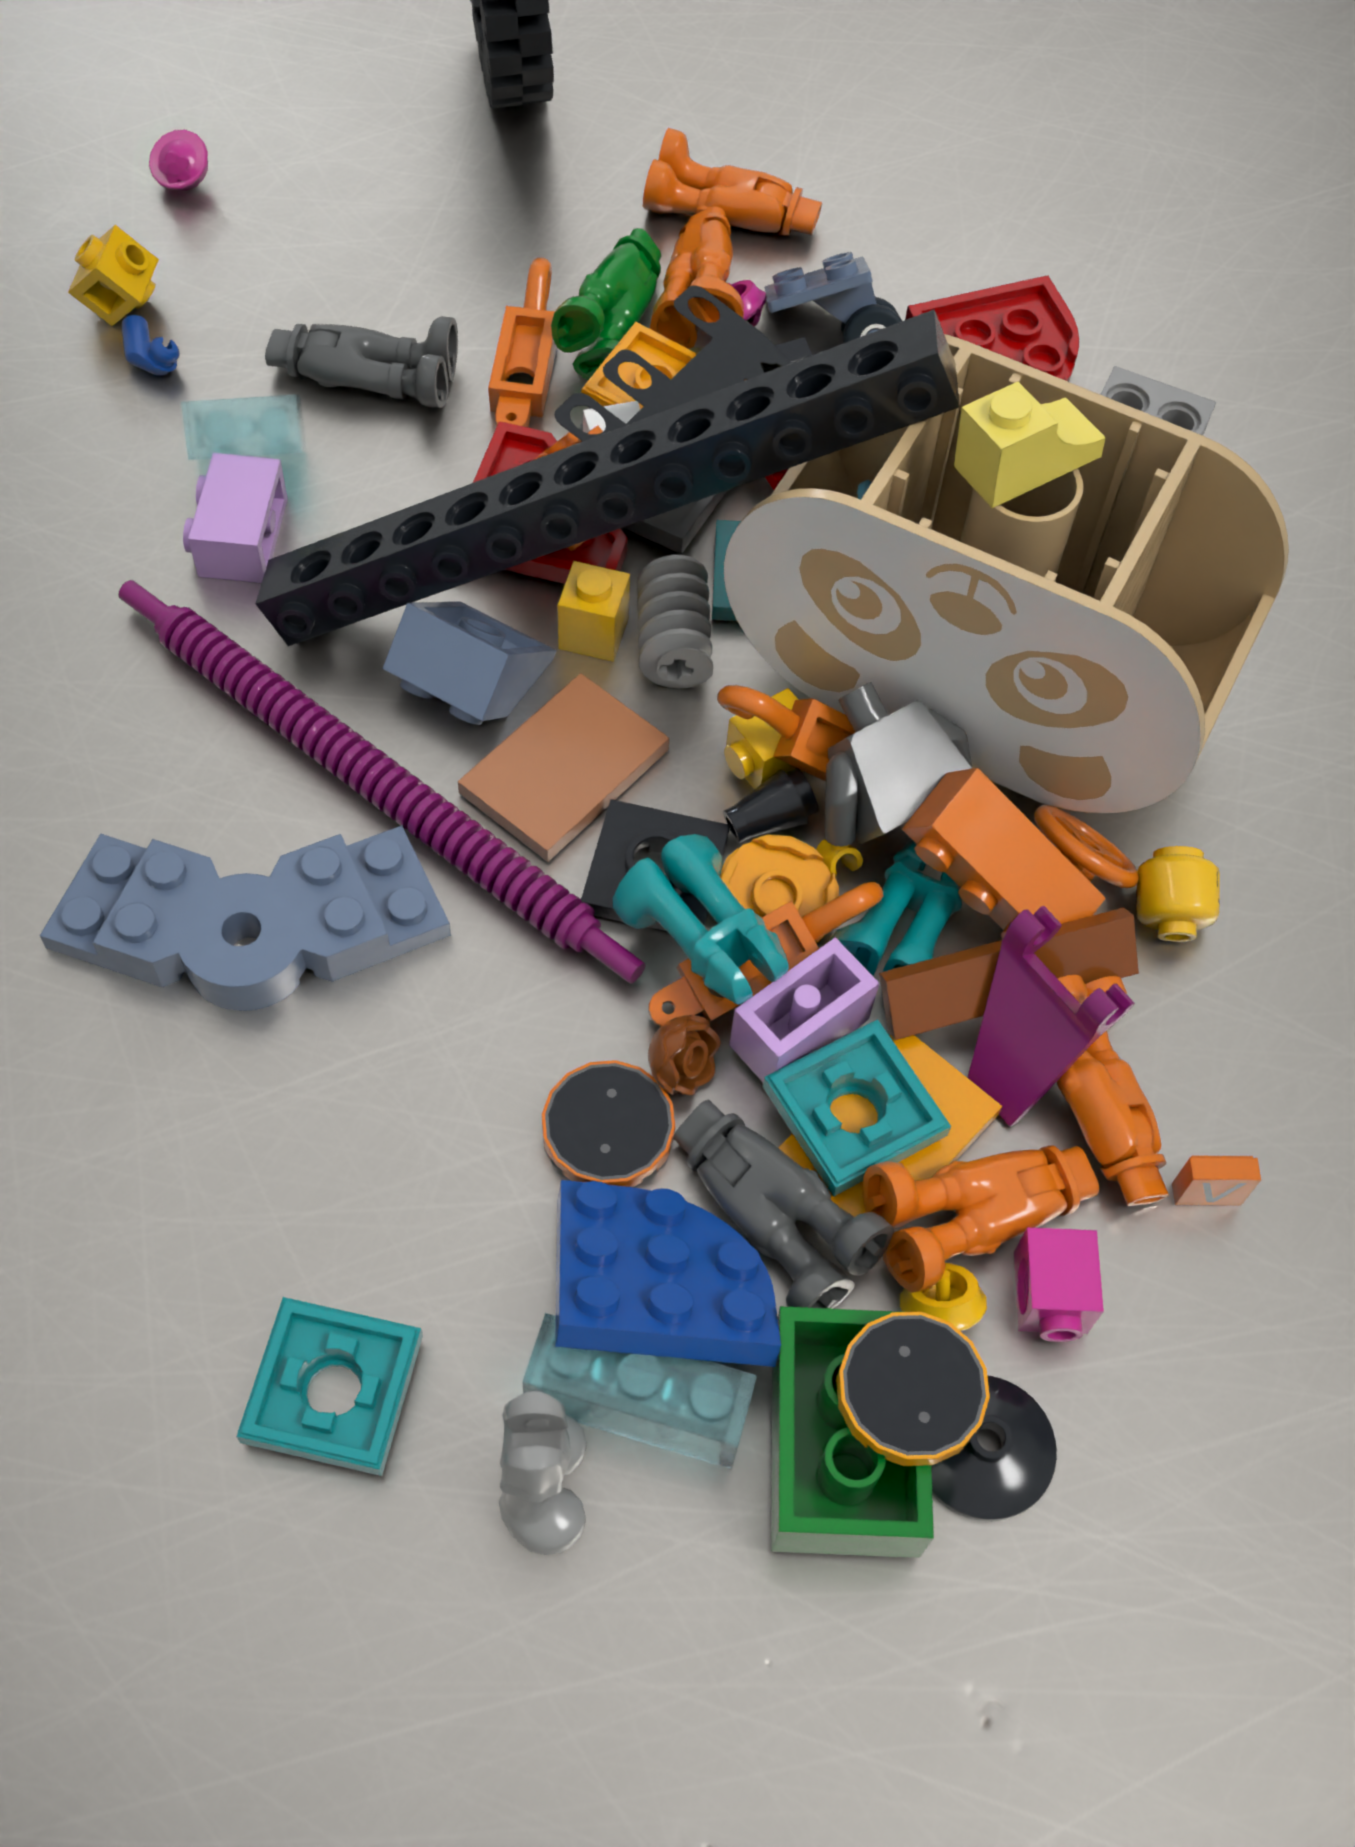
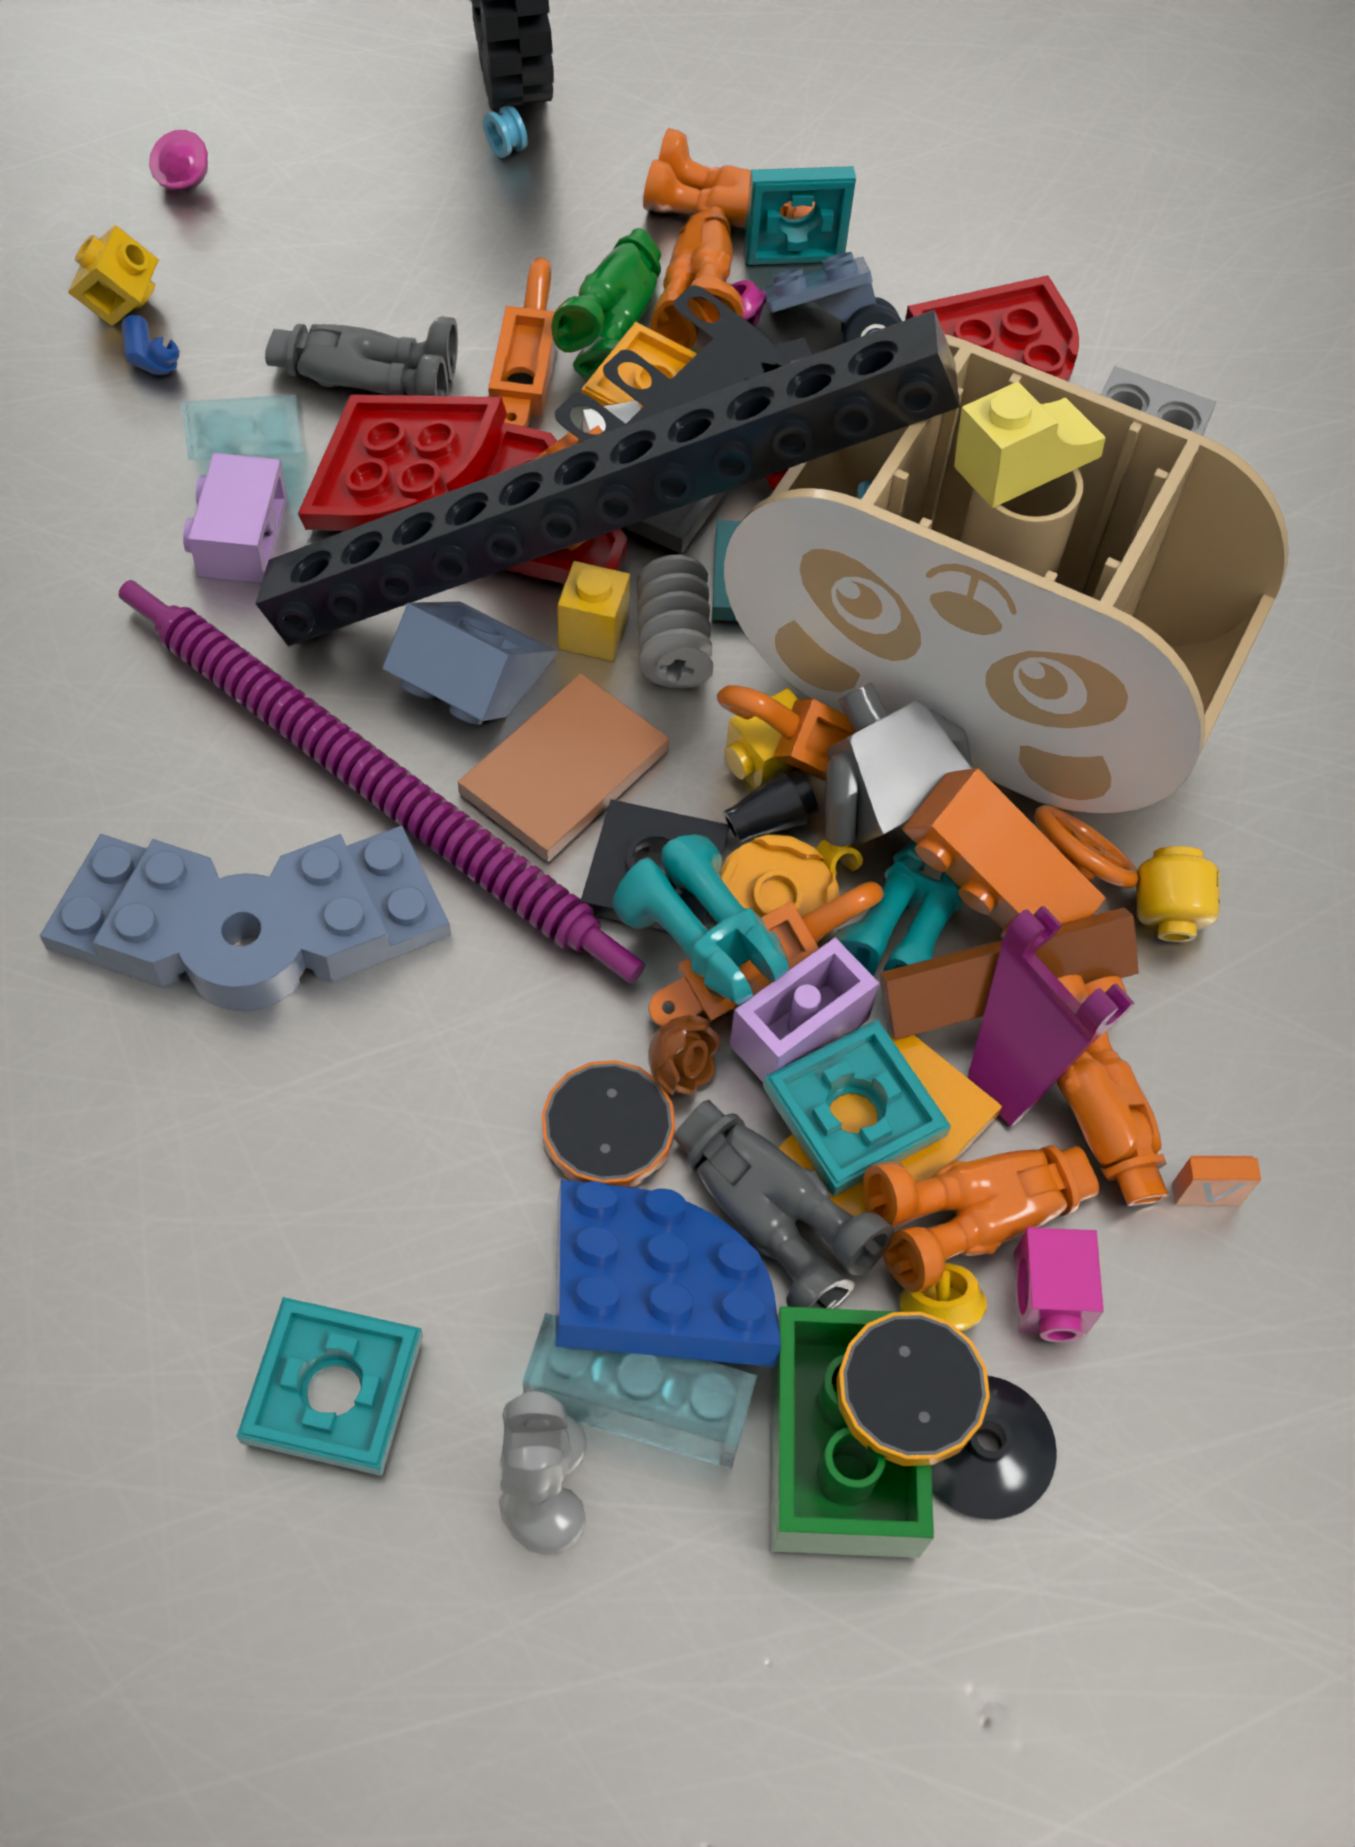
none -> red plate [298,395,507,531]
none -> medium azure bush [483,105,527,158]
none -> teal piece [743,166,856,265]

